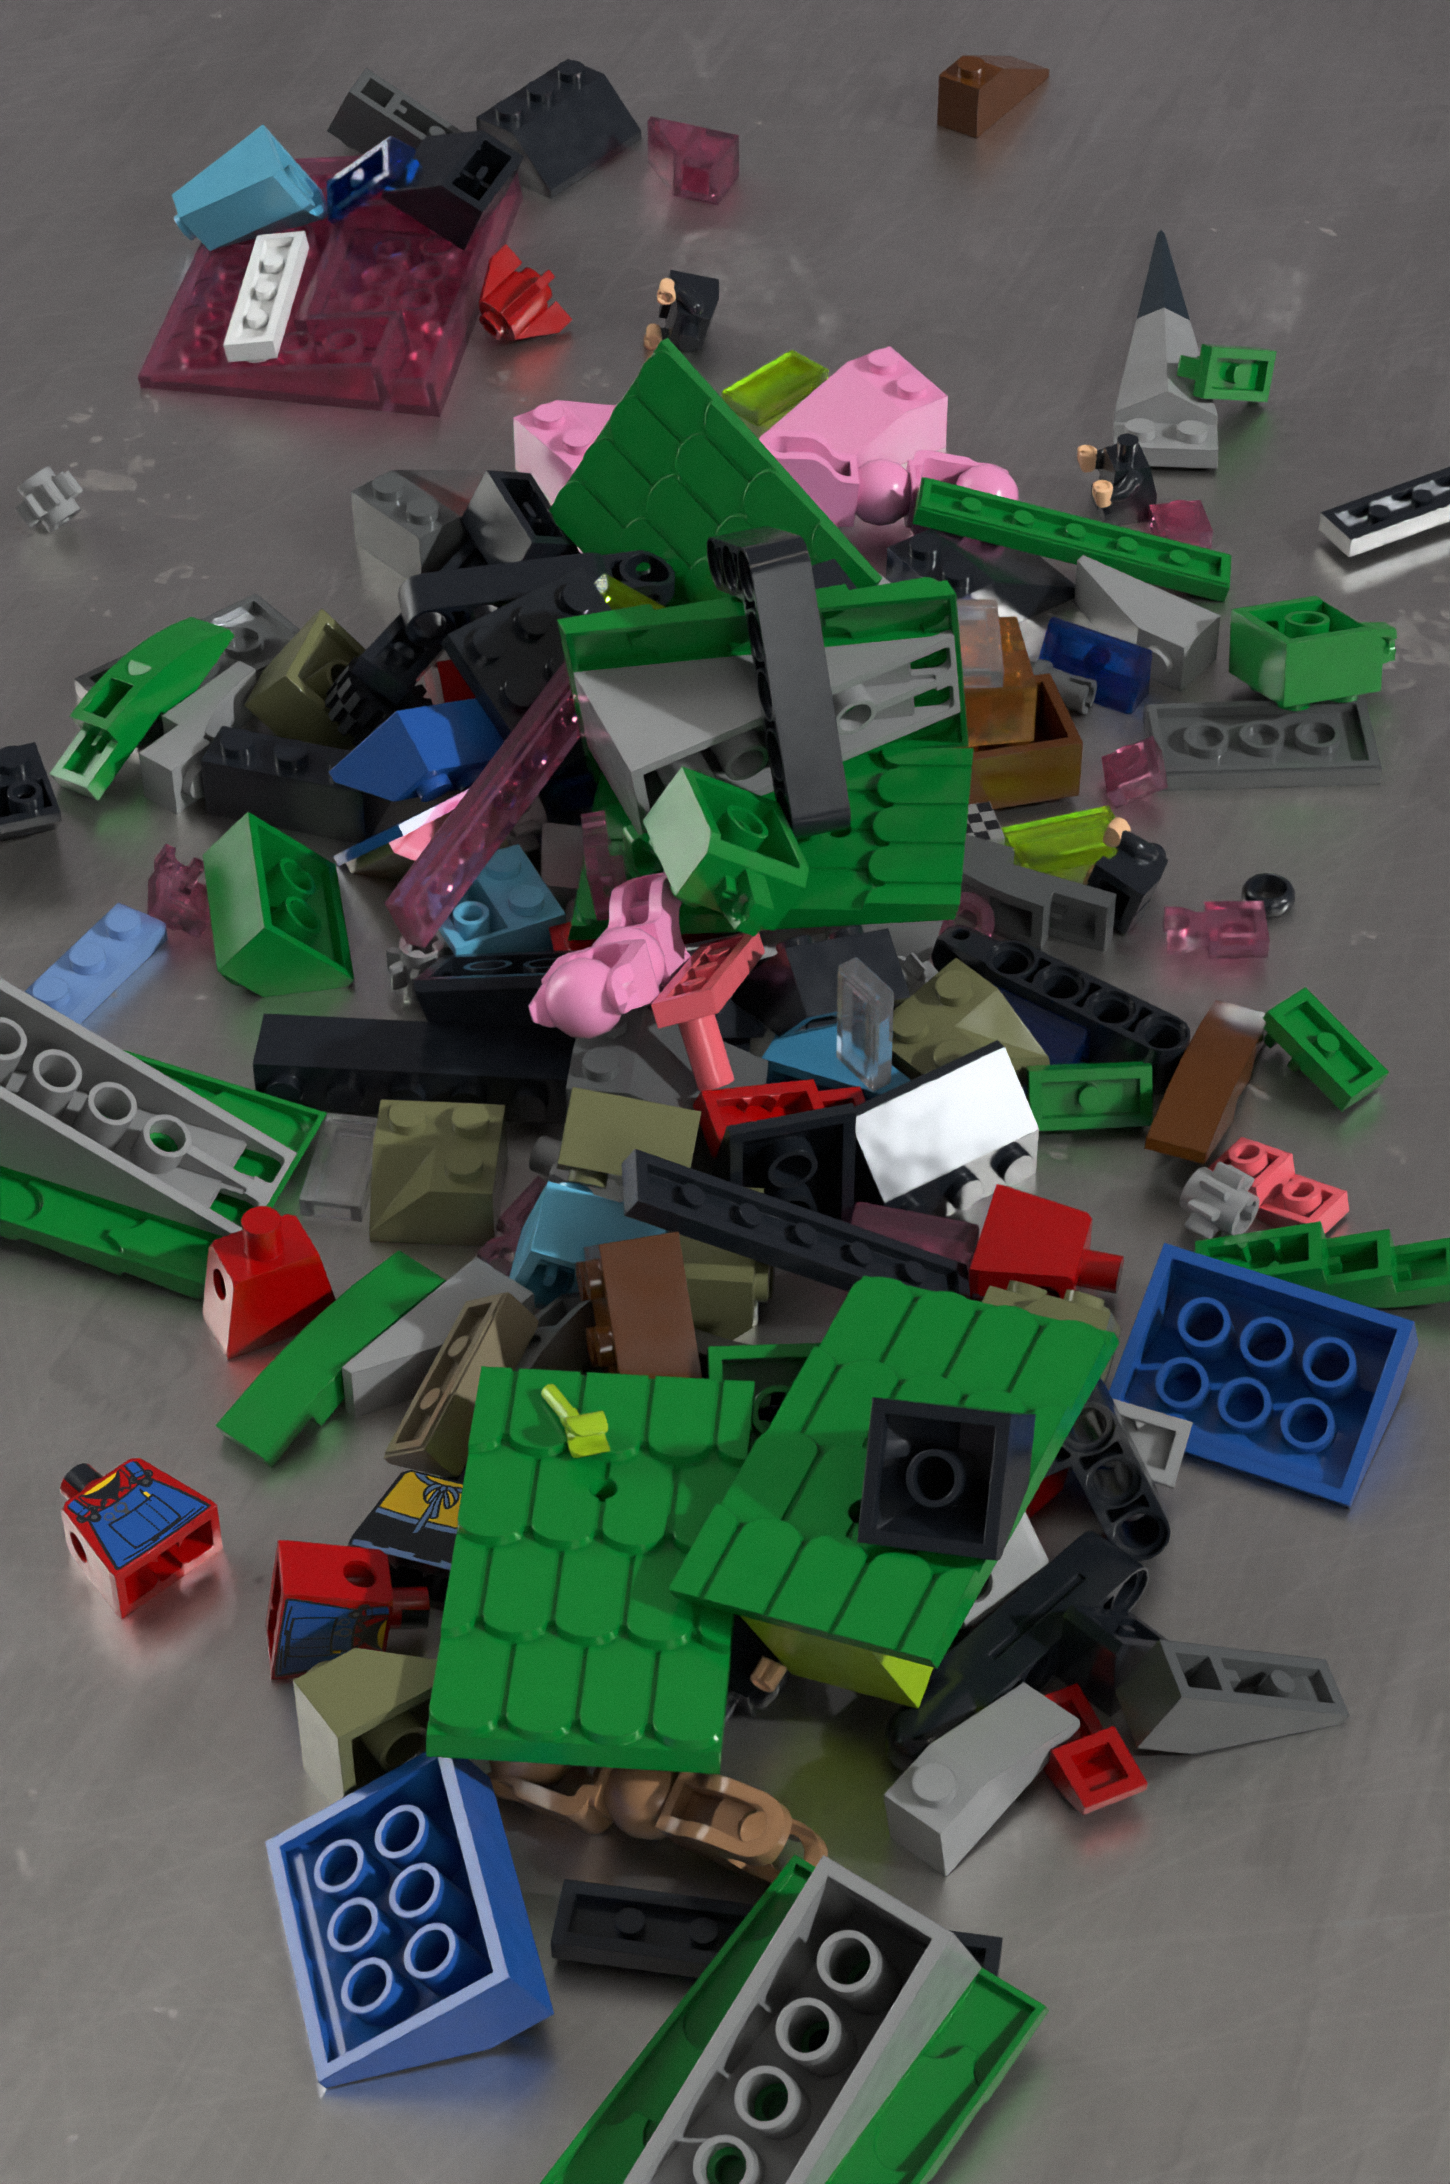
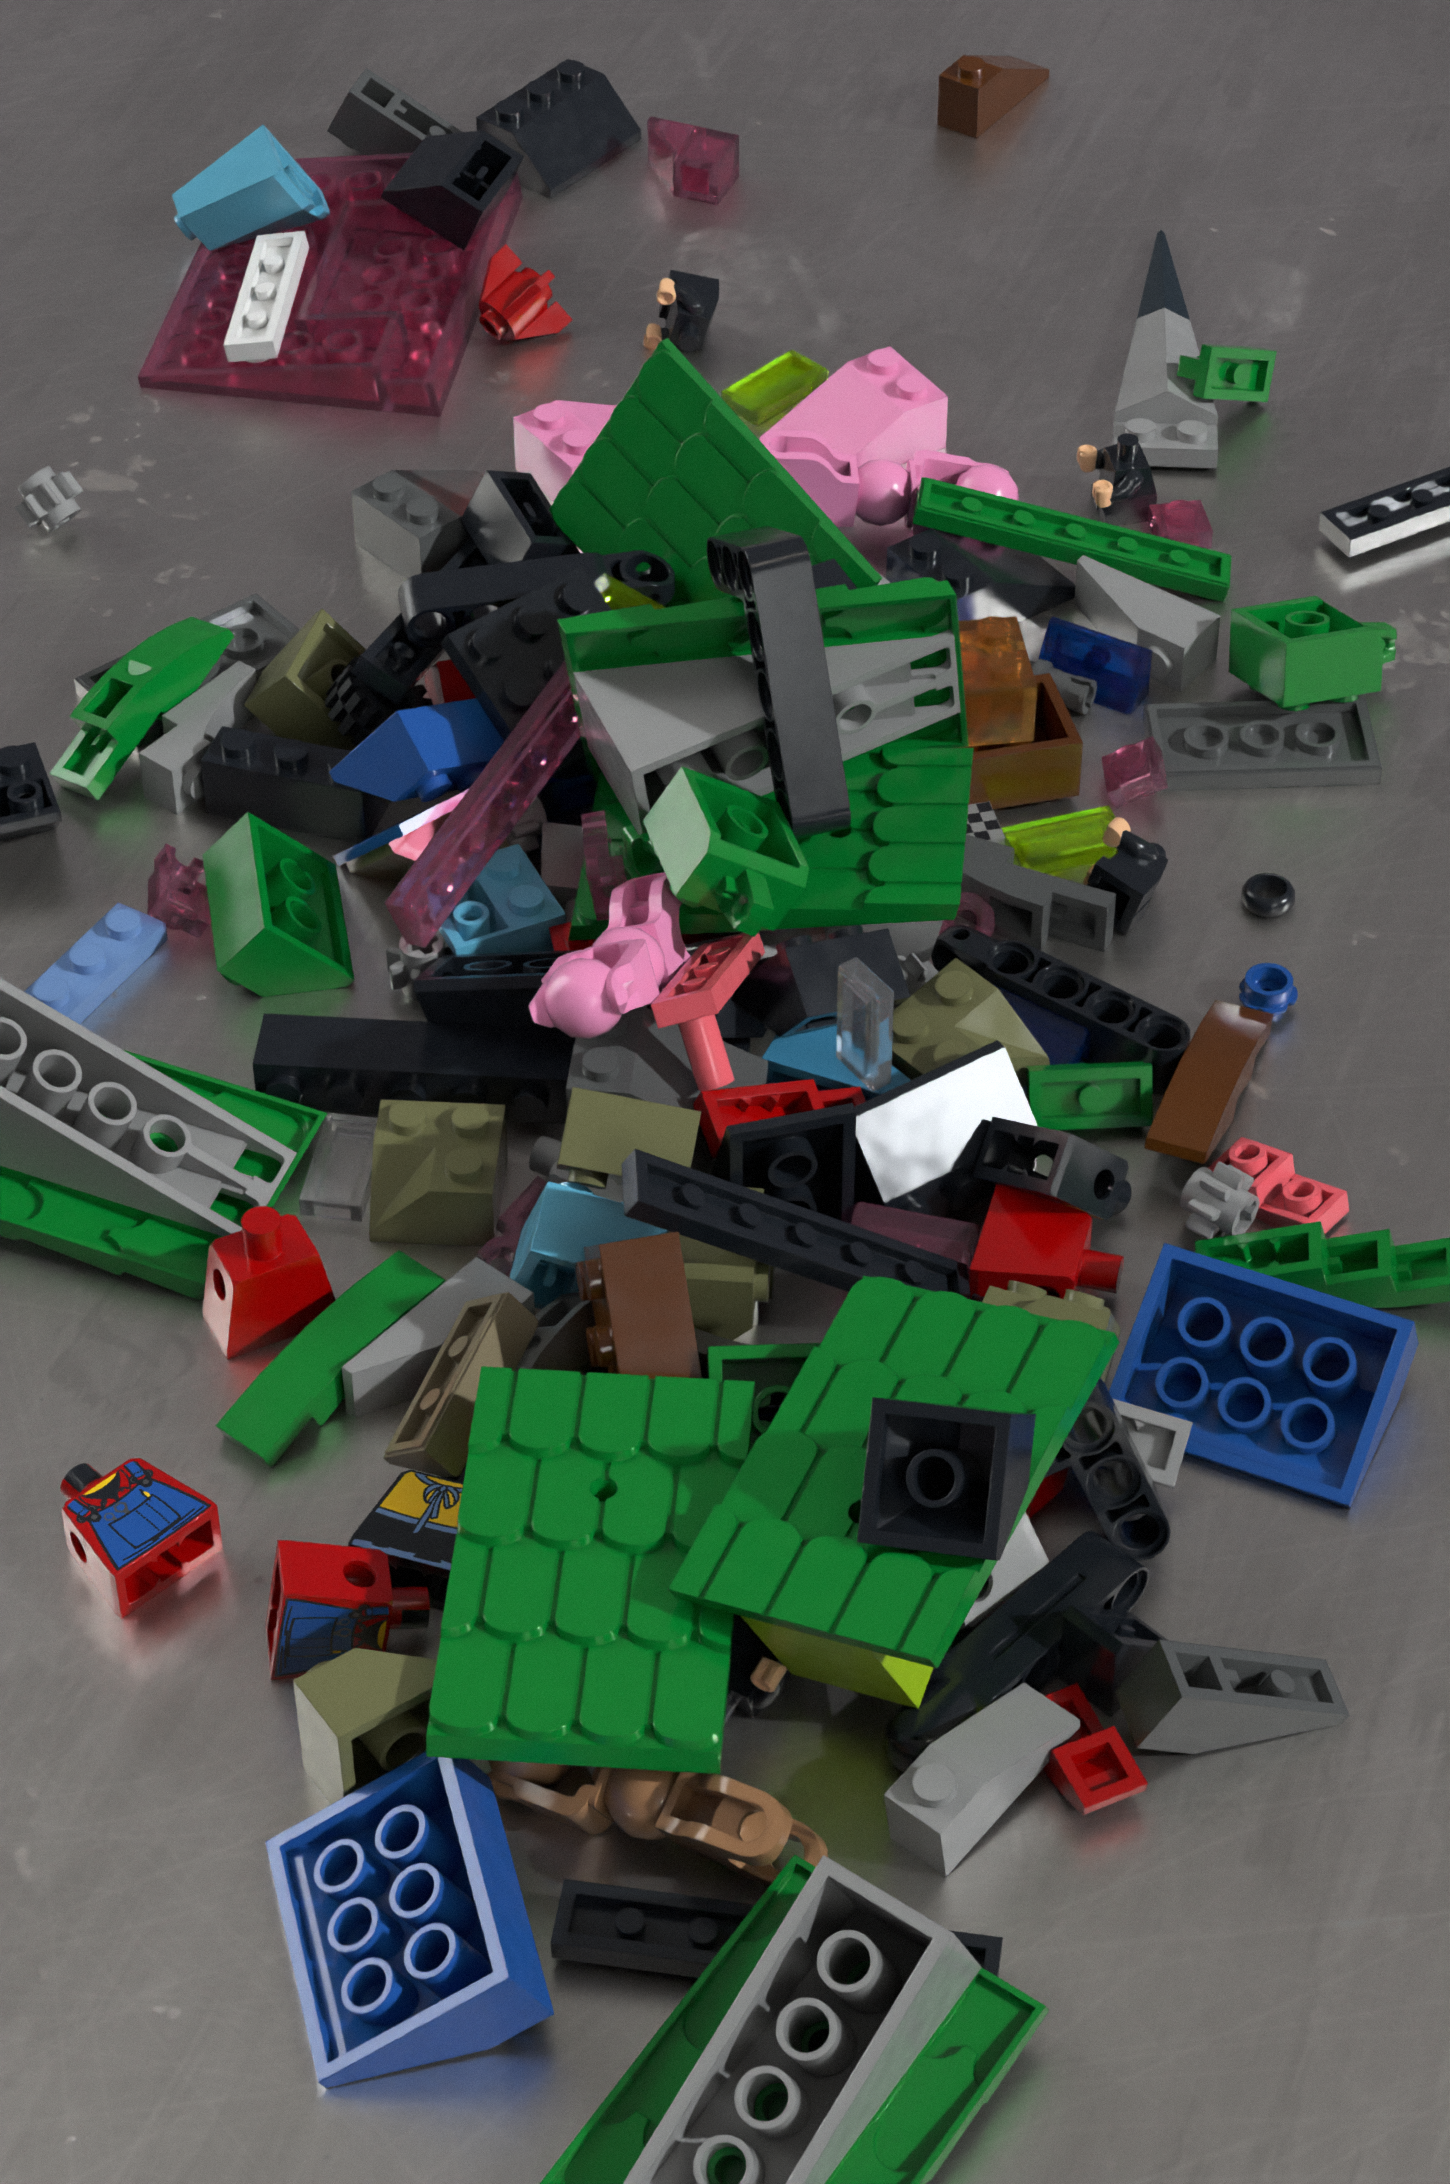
clear blue slope [326,136,416,225] -> none
lime hand [541,1384,610,1458] -> none
clear tile [957,599,1004,688] -> none
clear pink plate [1162,901,1270,959] -> none
green plate [1262,987,1390,1112] -> none
none -> black torso [972,1116,1132,1221]
none -> blue plate [1239,963,1298,1017]

